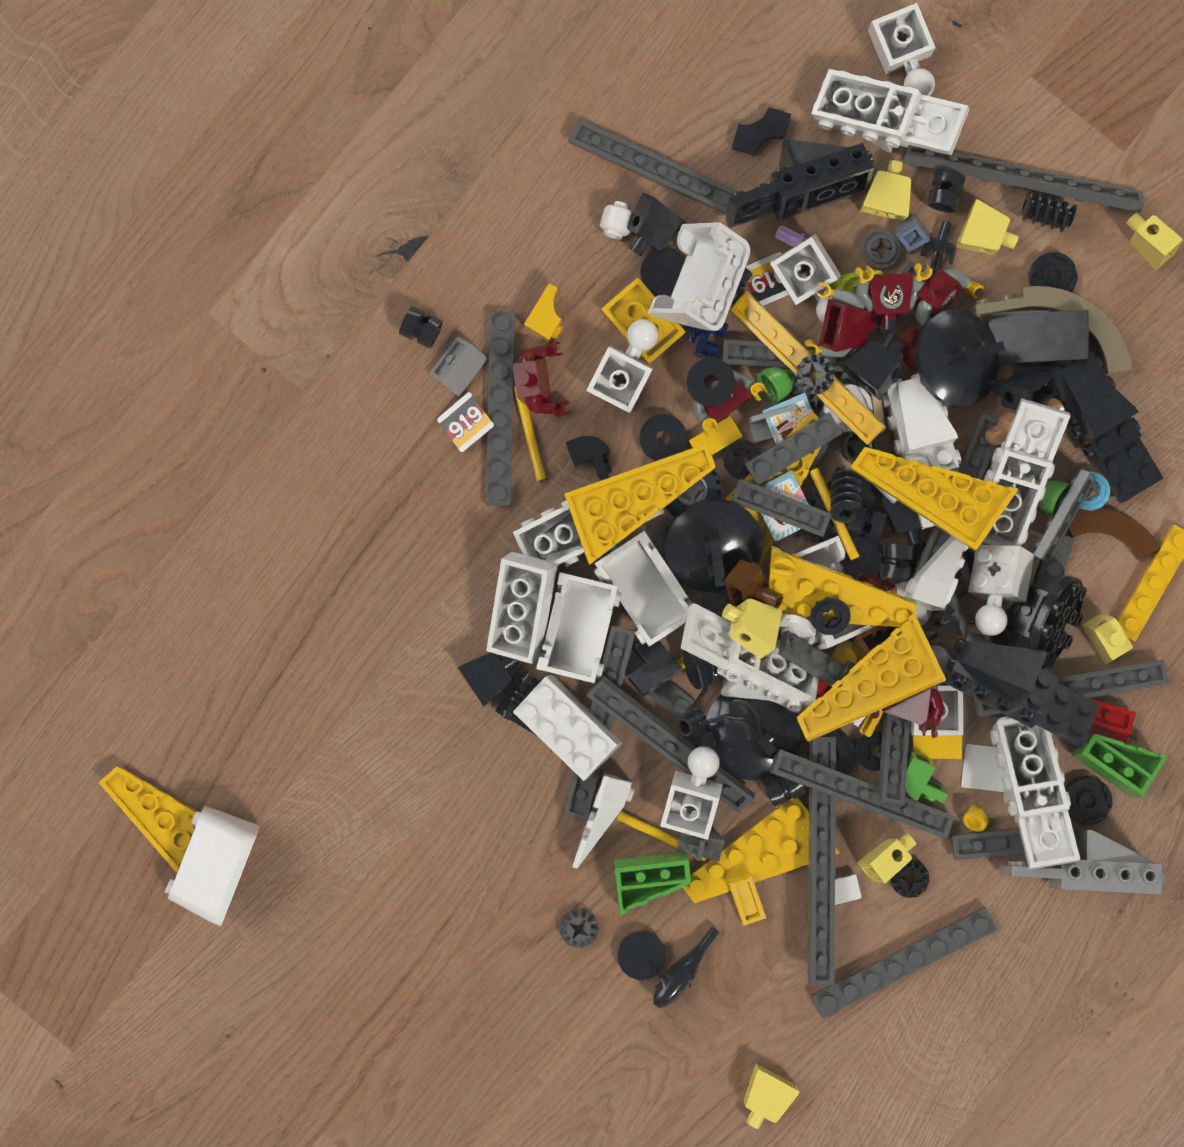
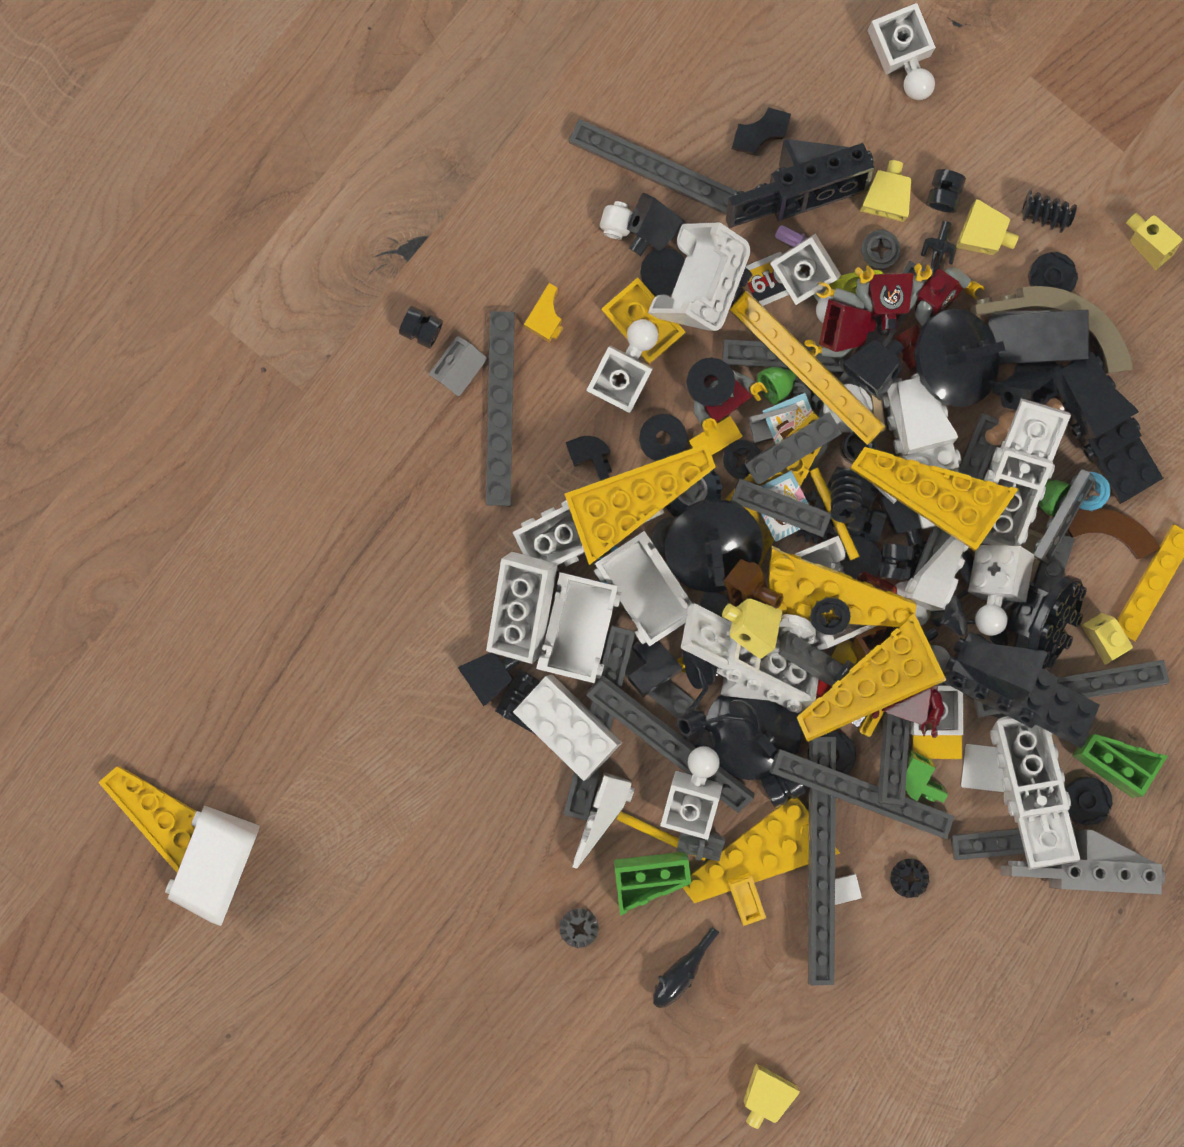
sticker [437,392,494,452] -> none
dark red torso [513,342,571,417] -> none
yellow bar [513,387,546,481] -> none
black tile [617,930,666,980] -> none
clear blue hips [685,322,729,358] -> none
black gear [795,355,835,394] -> none
white wedge [811,69,970,155] -> none
dark grey plate [811,907,997,1018] -> none
black gear [855,732,882,771] -> none
light yellow torso [857,833,916,883] -> none
sand blue slope [895,215,930,253] -> none
dark grey plate [903,145,1144,212] -> none
yellow tile [963,805,989,832] -> none
red plate [1088,698,1136,744] -> none

